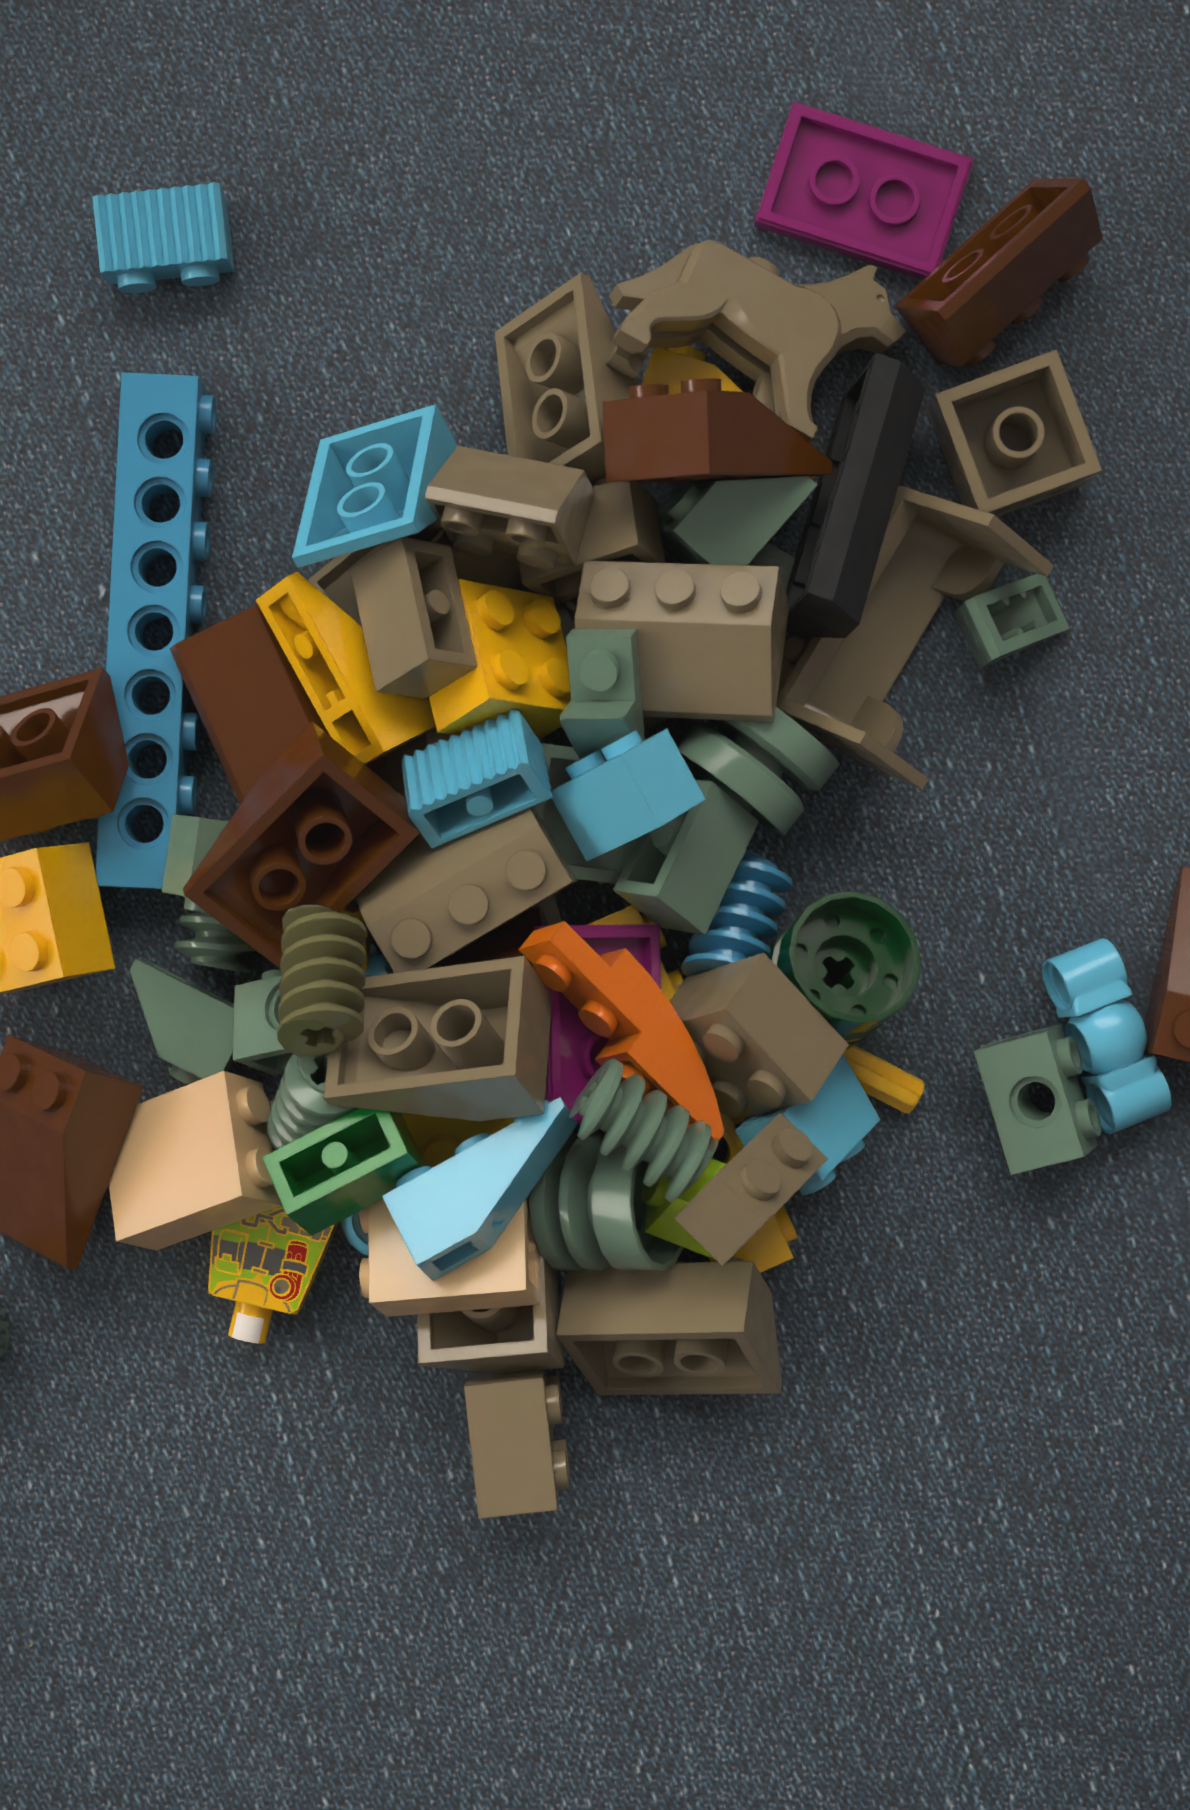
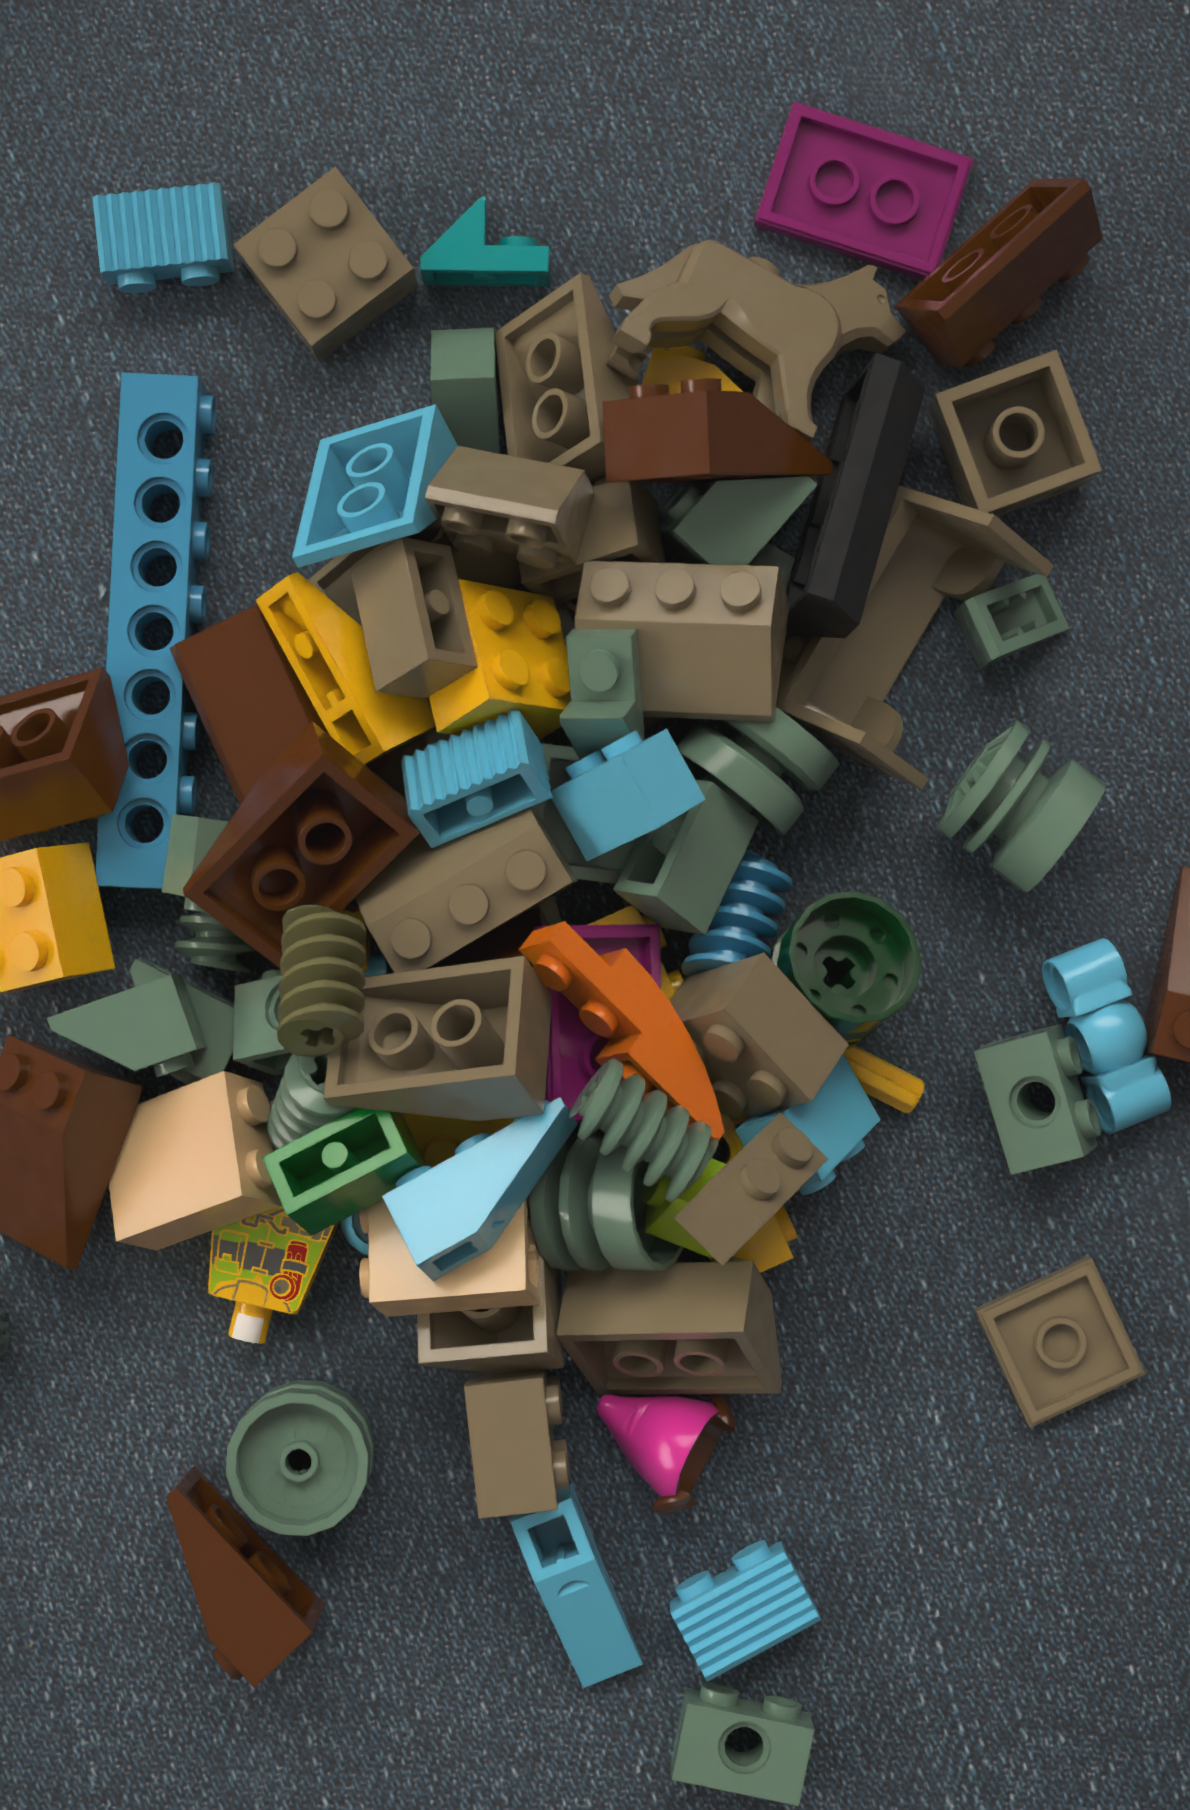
none -> sand green slope [47,974,207,1078]
none -> reddish brown slope [166,1465,325,1688]
none -> sand green wheel [226,1380,376,1536]
none -> dark tan brick [233,166,419,362]
none -> teal slope [420,196,550,287]
none -> sand green slope [430,327,500,454]
none -> medium azure slope [510,1484,643,1688]
none -> dark pink hat [596,1394,735,1514]
none -> medium azure brick [669,1540,821,1682]
none -> sand green brick [670,1683,815,1806]
none -> sand green wheel [936,720,1106,893]
none -> dark tan tile [973,1256,1145,1428]

